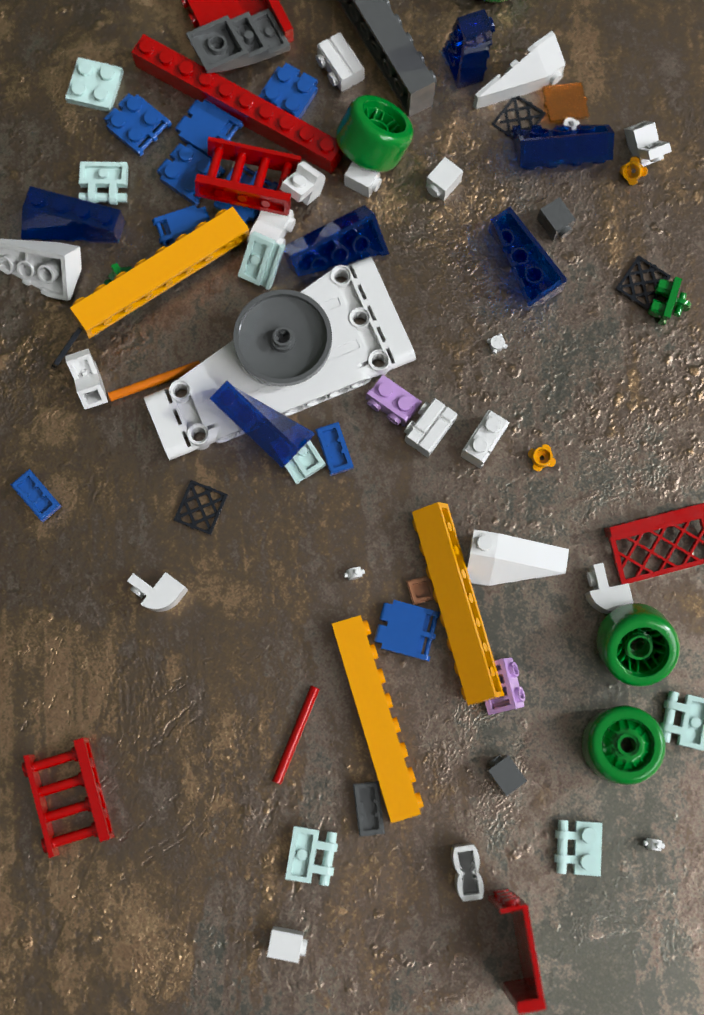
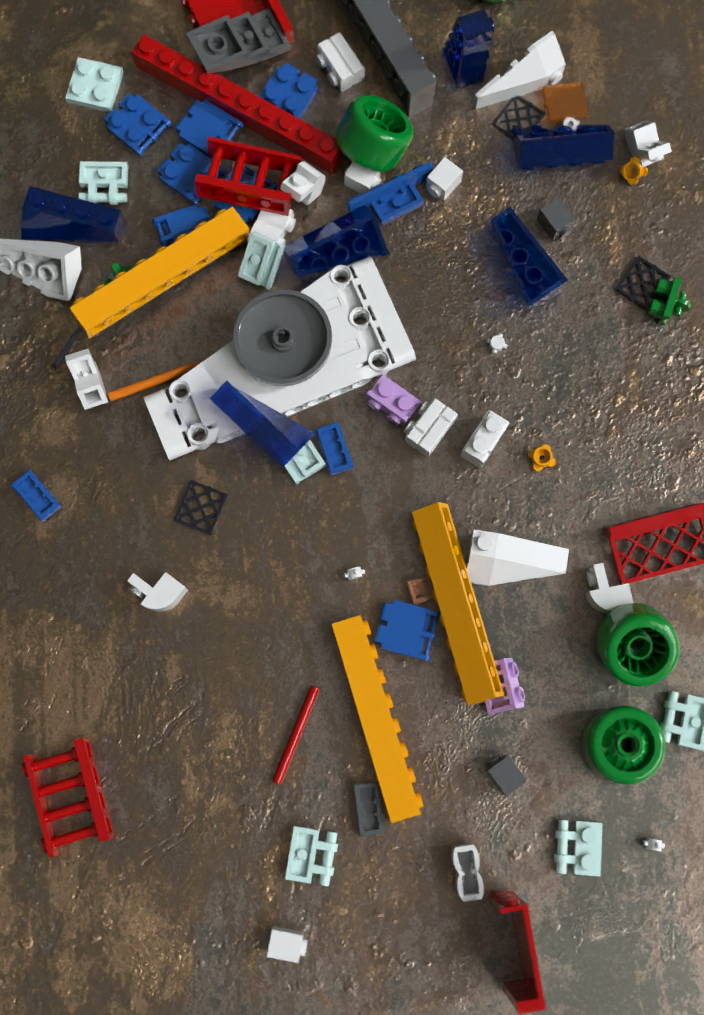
none -> blue bracket [347,162,433,226]

